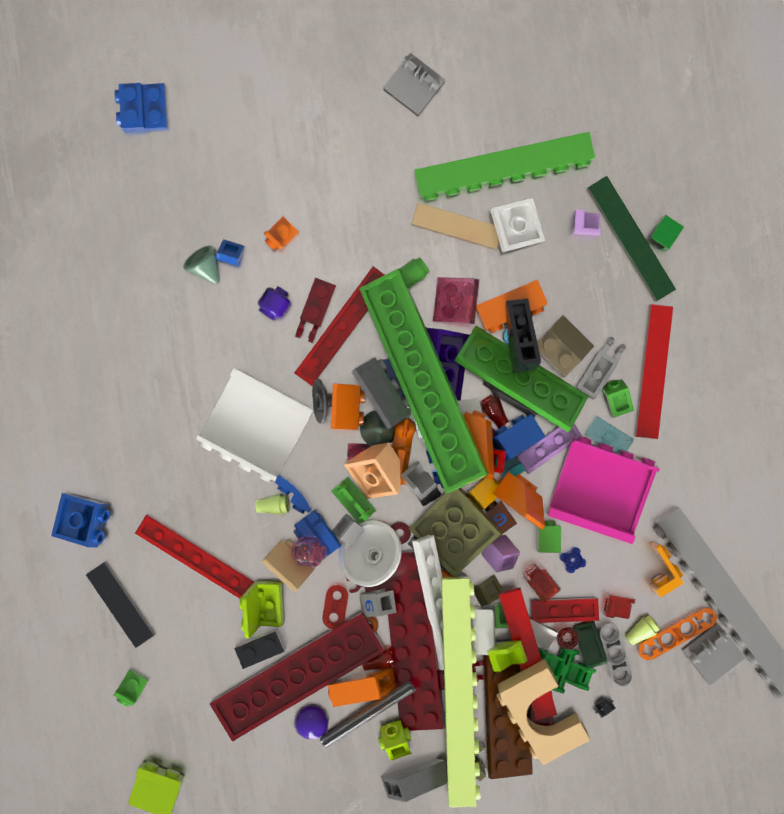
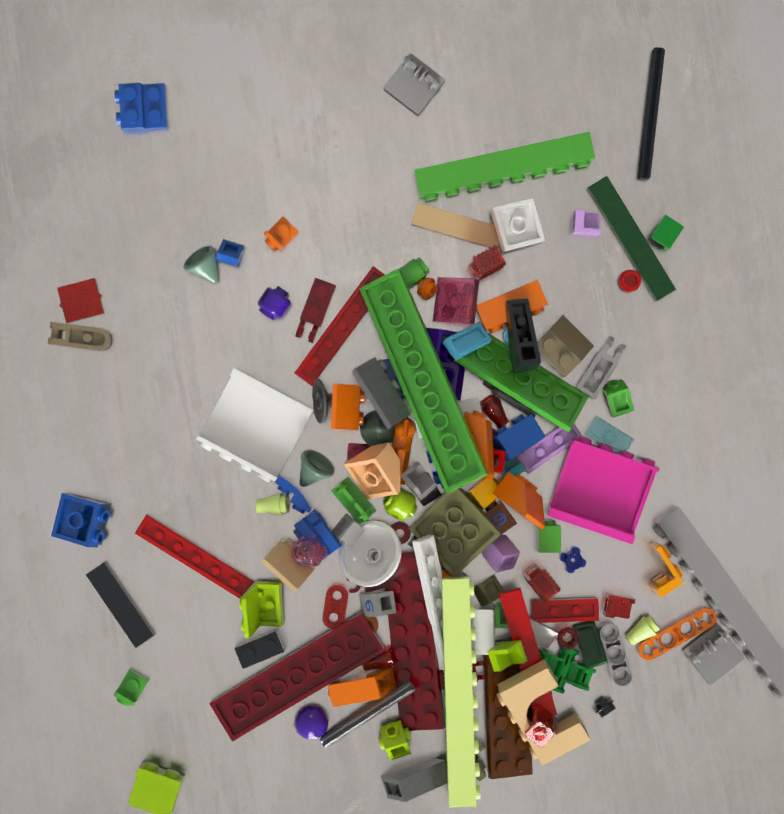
red tile [635,304,673,439] -> none
none -> dark tan plate [48,322,111,351]
none -> clear red piece [57,278,105,323]
none -> sand green hat [299,450,334,487]
none -> lime head [383,488,417,521]
none -> orange plate [417,277,437,300]
none -> medium azure tile [443,322,492,360]
none -> clear red brick [468,245,506,280]
none -> clear red bracket [525,706,556,747]
none -> red plate [619,270,641,292]
none -> black axle [638,47,665,180]

